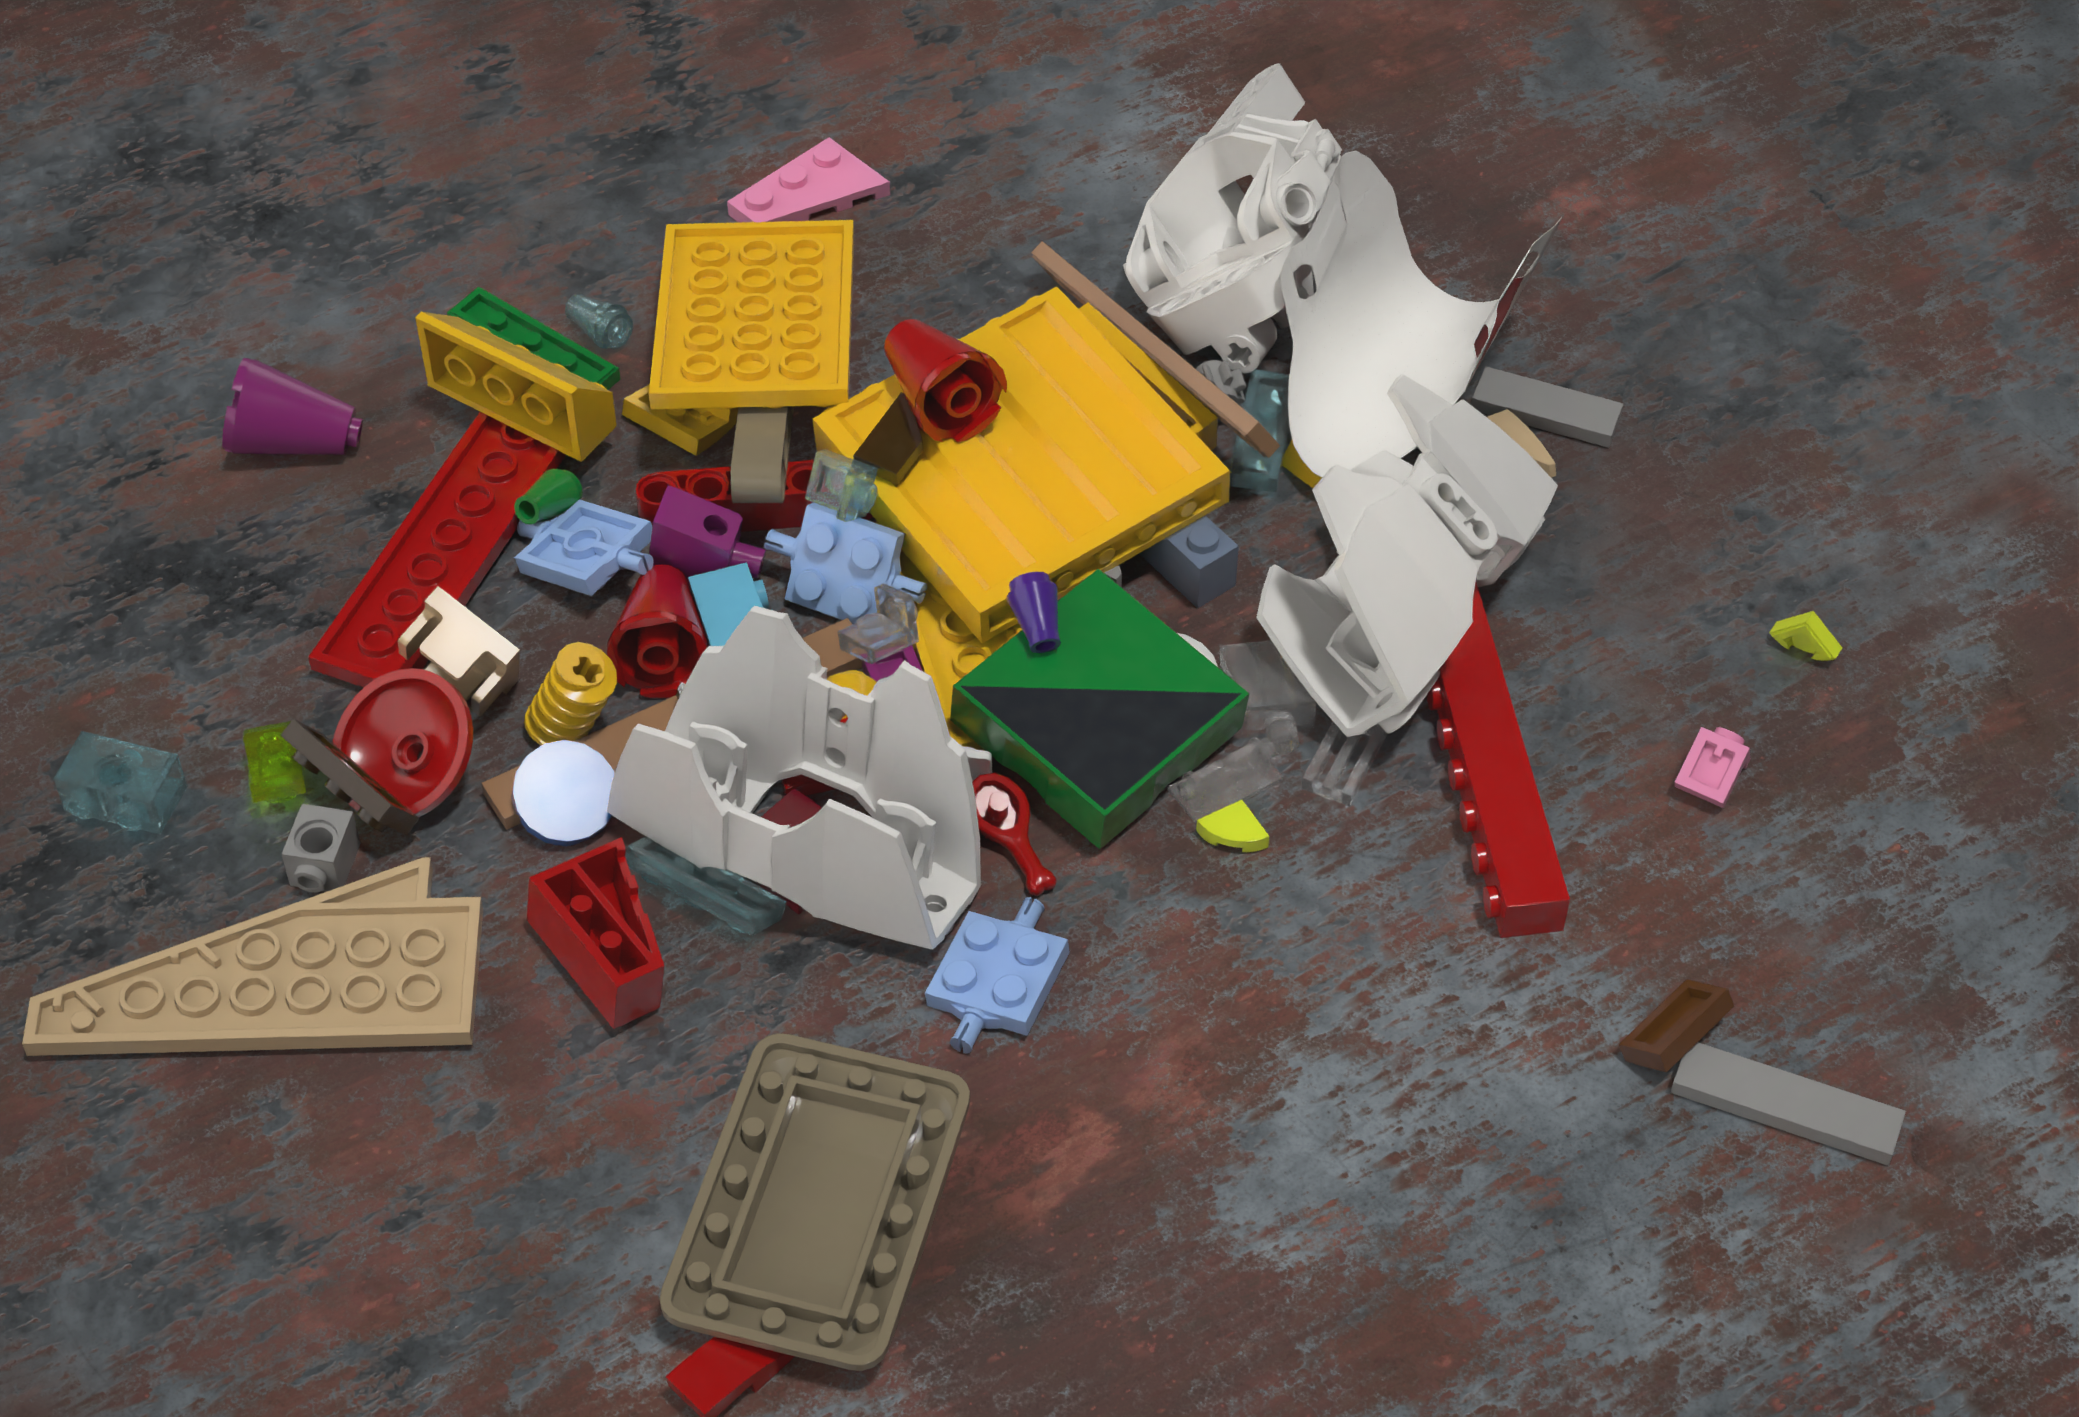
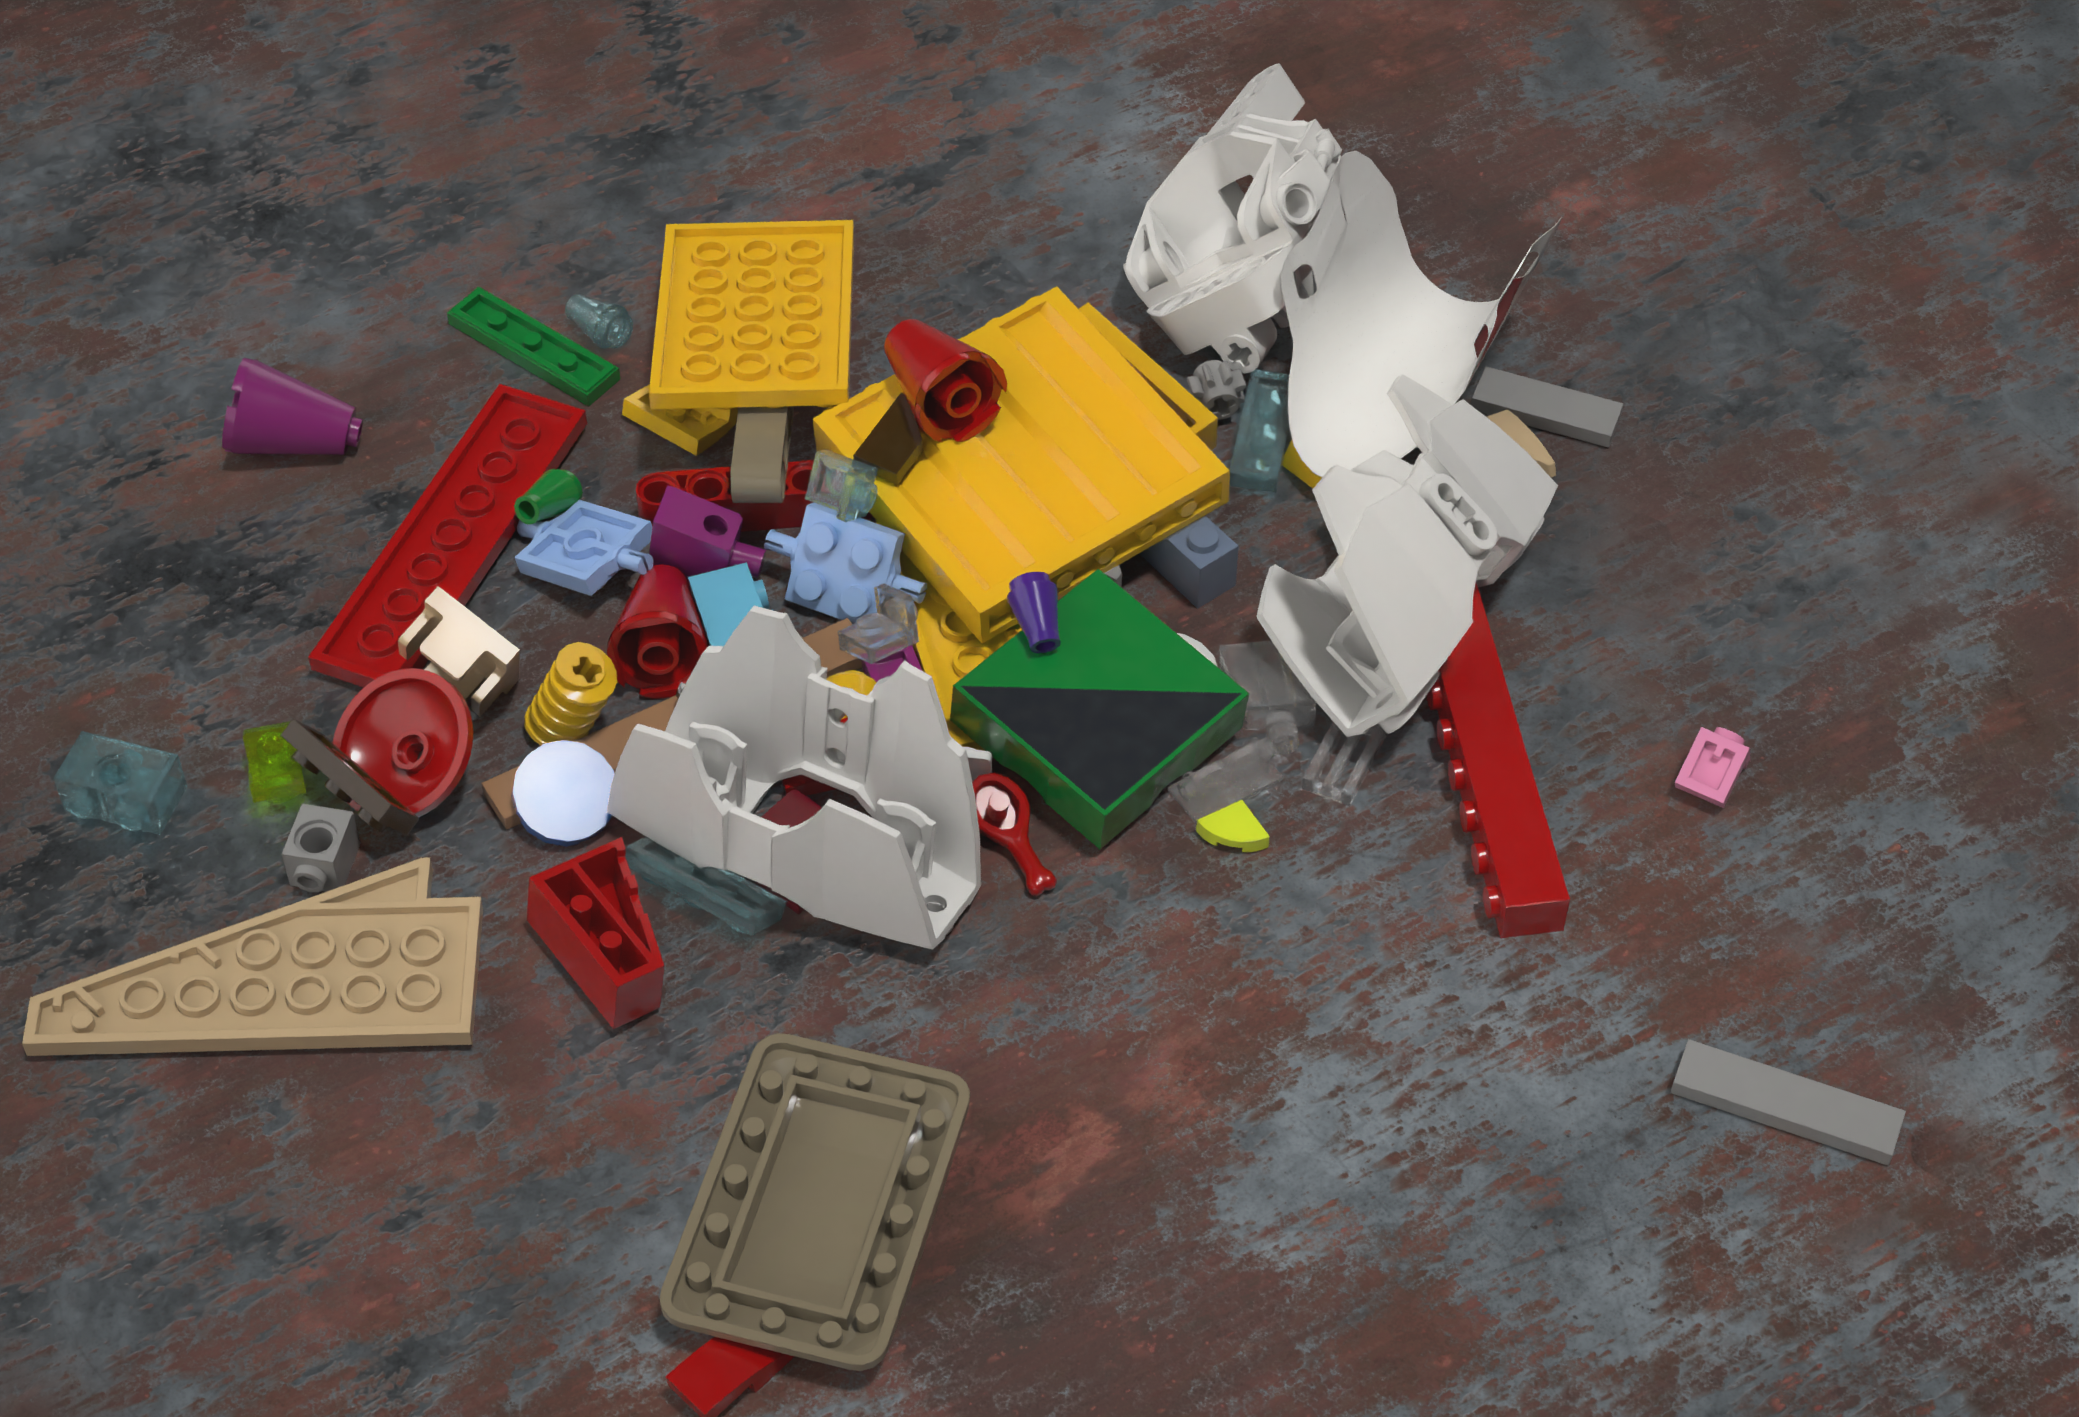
yellow slope [415,311,617,462] -> none
bright pink wing [727,137,890,222] -> none
light blue plate [925,897,1070,1053] -> none
medium nougat tile [1031,241,1280,458] -> none
reddish brown tile [1619,979,1734,1073] -> none
neon yellow tile [1769,611,1843,661] -> none

